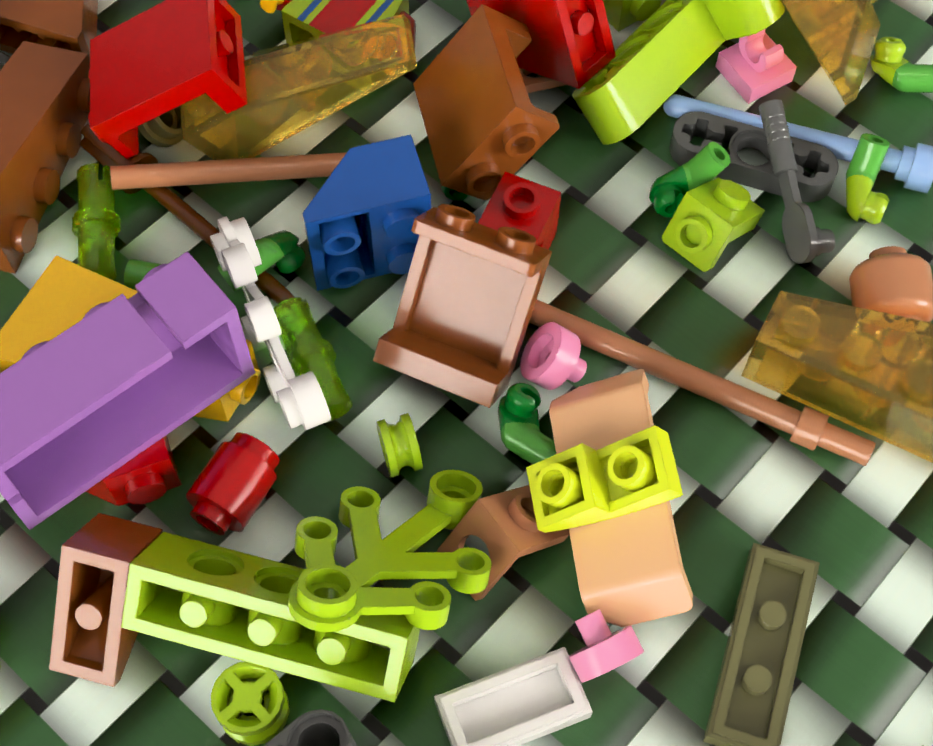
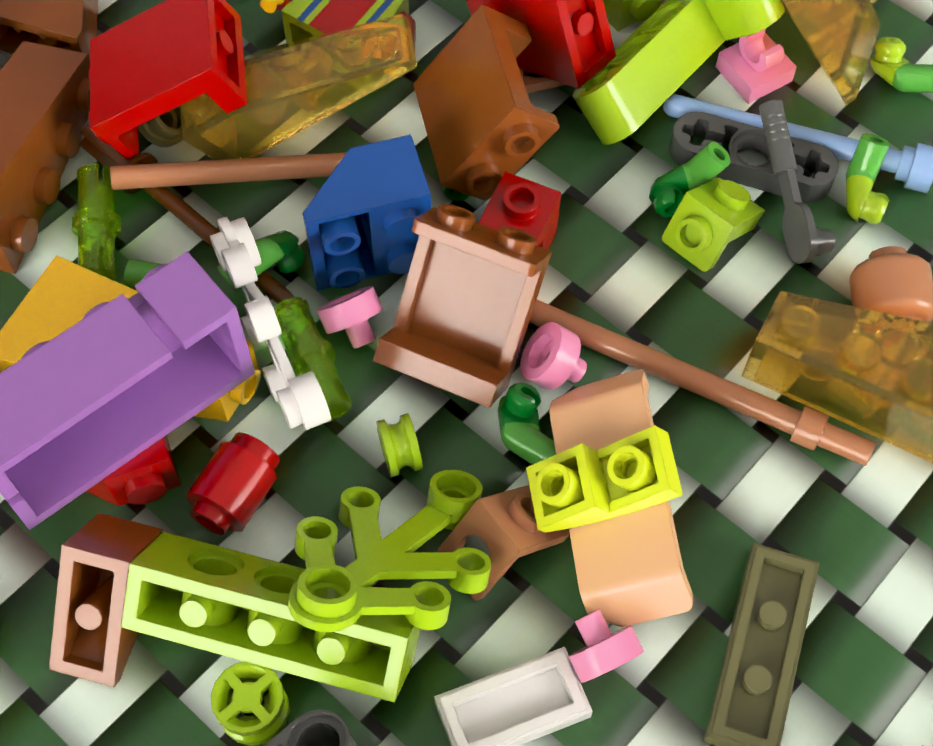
none -> bright pink tile [316,286,383,349]

